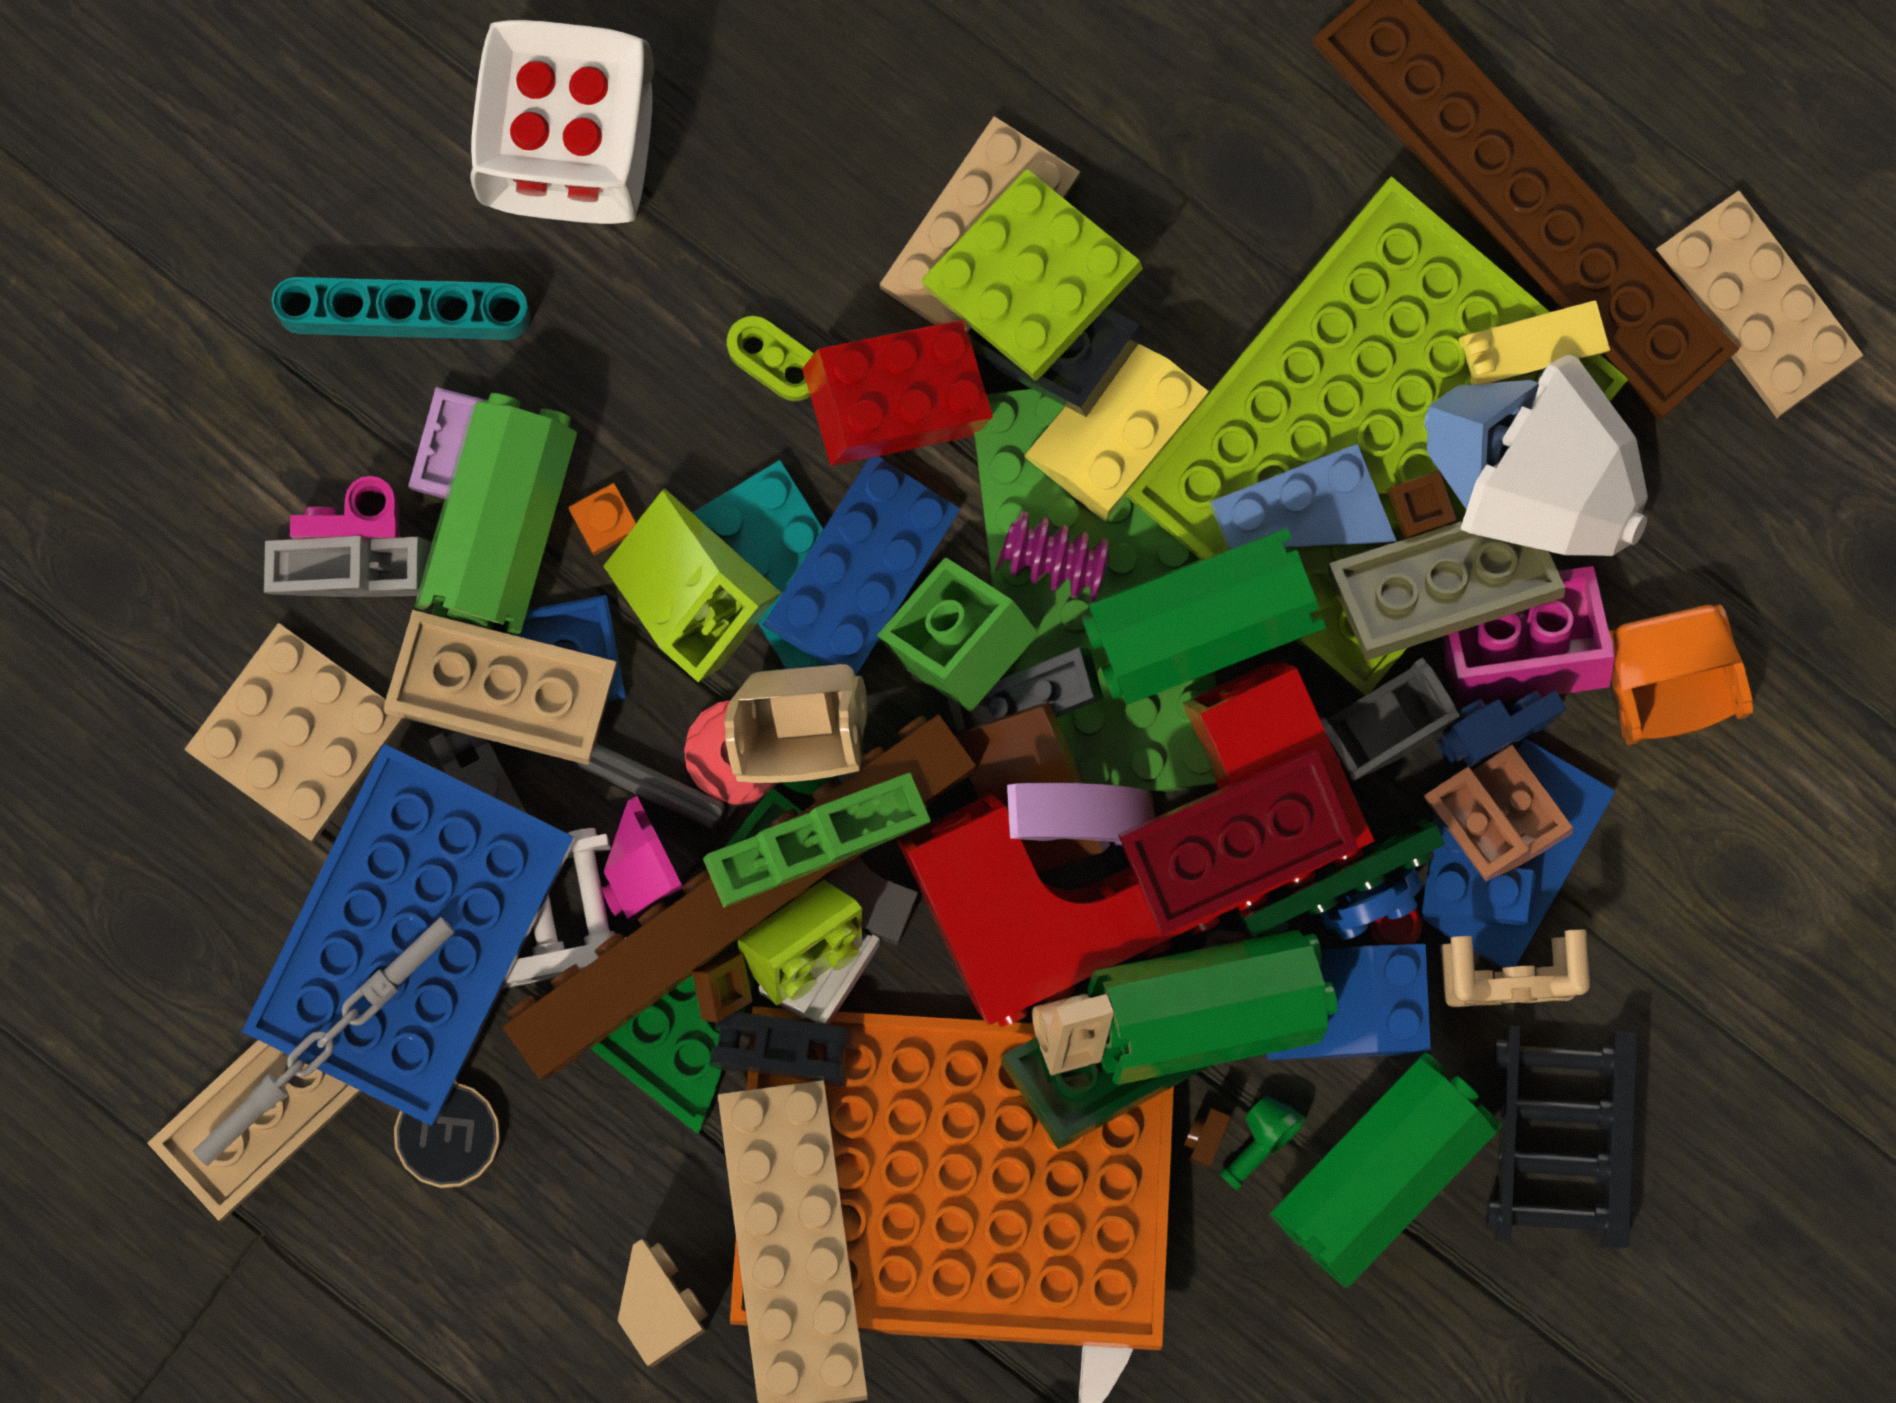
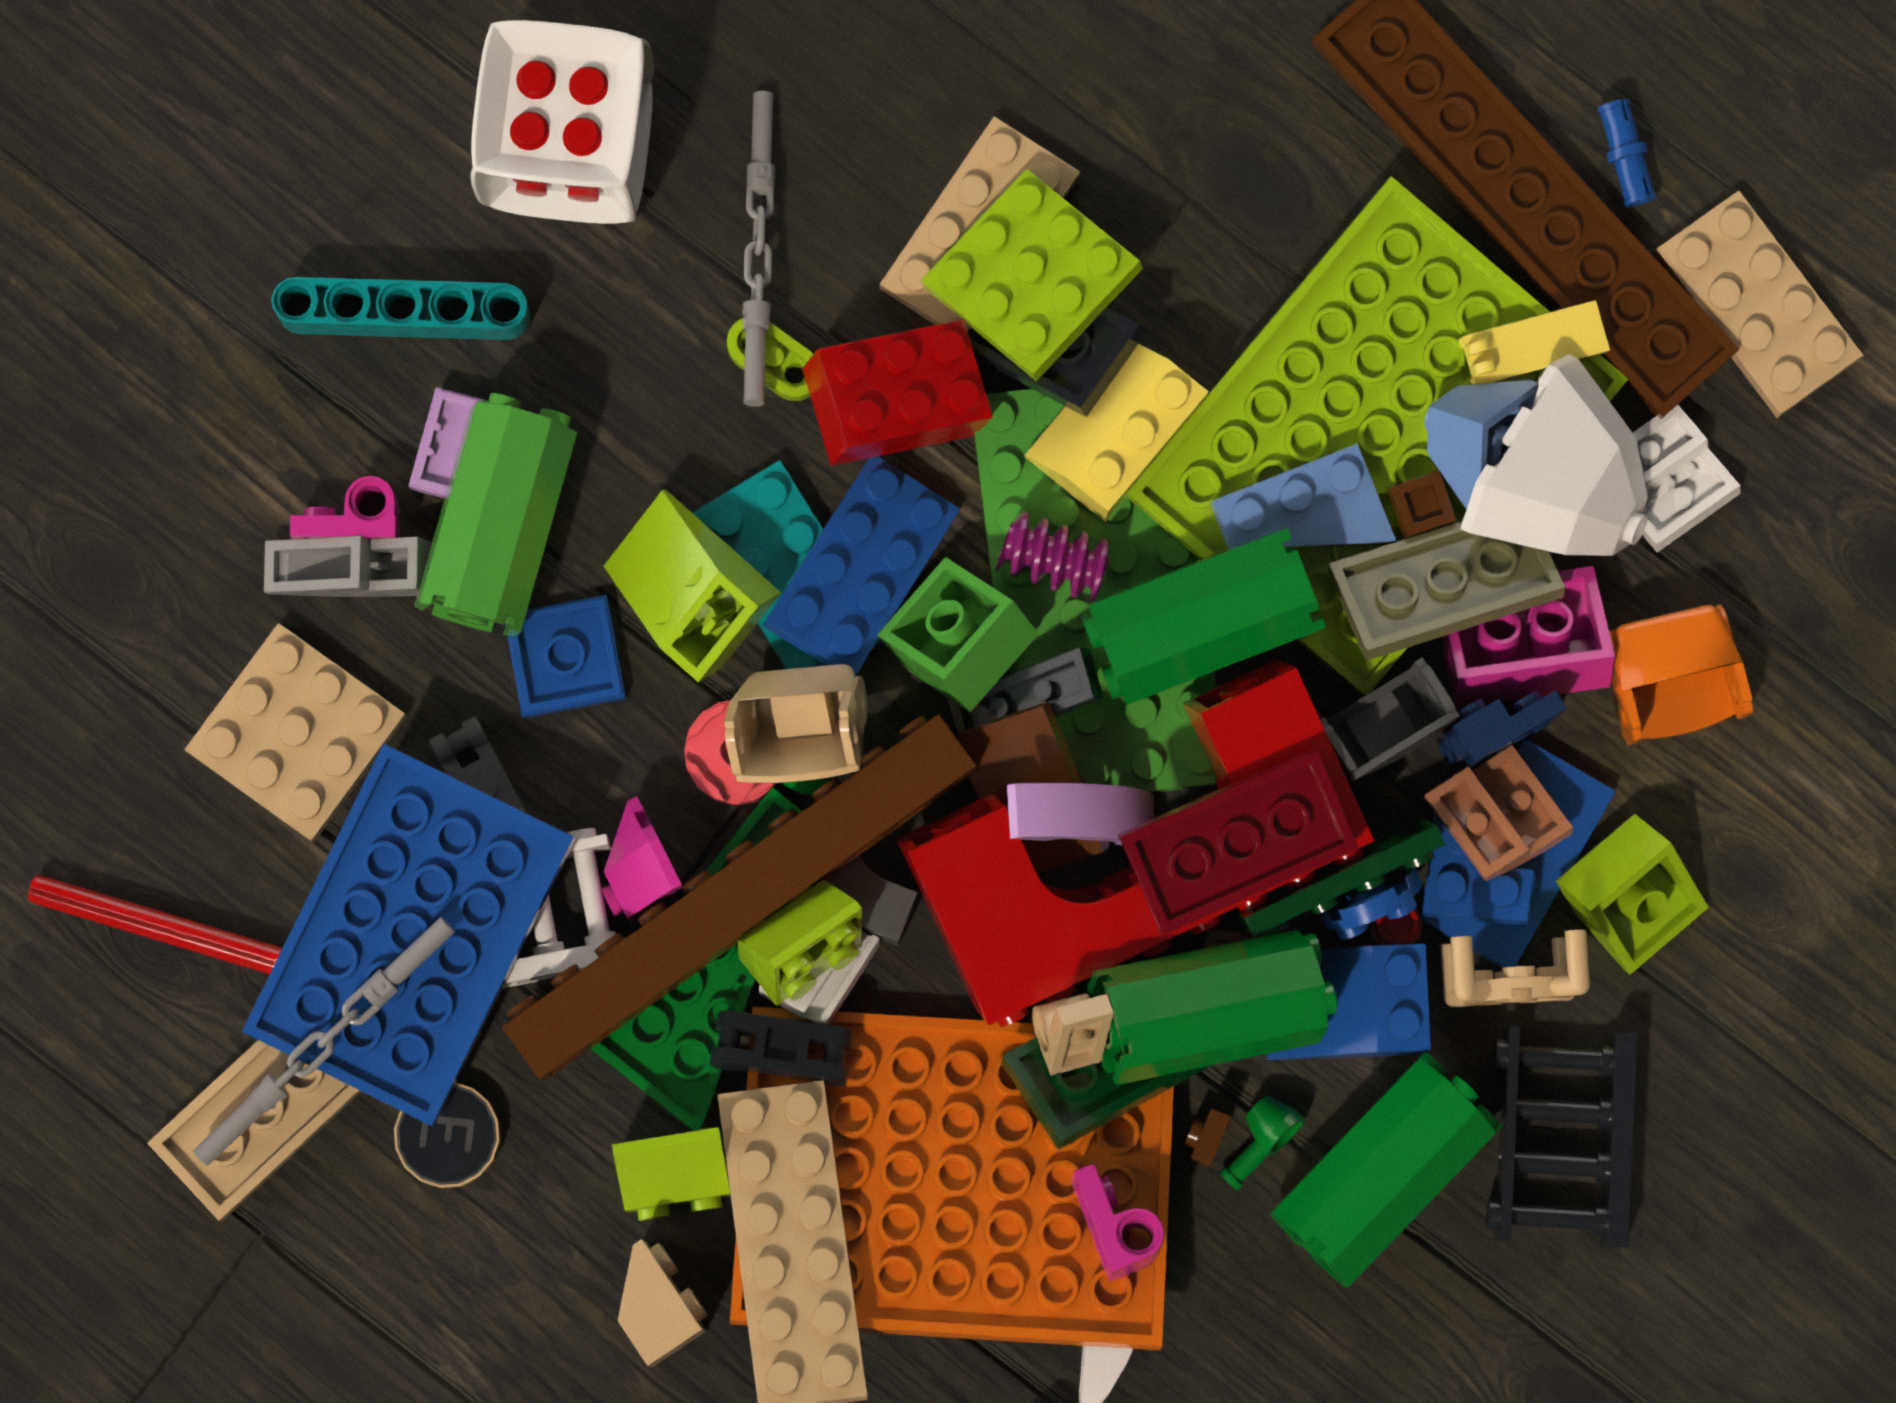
tan plate [384,610,617,765] -> none
orange plate [568,483,636,556] -> none
dark grey axle [576,743,725,829] -> none
reddish brown plate [692,950,753,1023] -> none
bright green slope [703,772,931,908] -> none
none -> red axle [28,875,282,974]
none -> lime slope [612,1127,731,1221]
none -> light grey piece [742,91,775,407]
none -> dark pink plate [1071,1164,1164,1282]
none -> lime slope [1555,814,1709,975]
none -> blue pin [1597,98,1657,208]
none -> white slope [1633,405,1741,552]

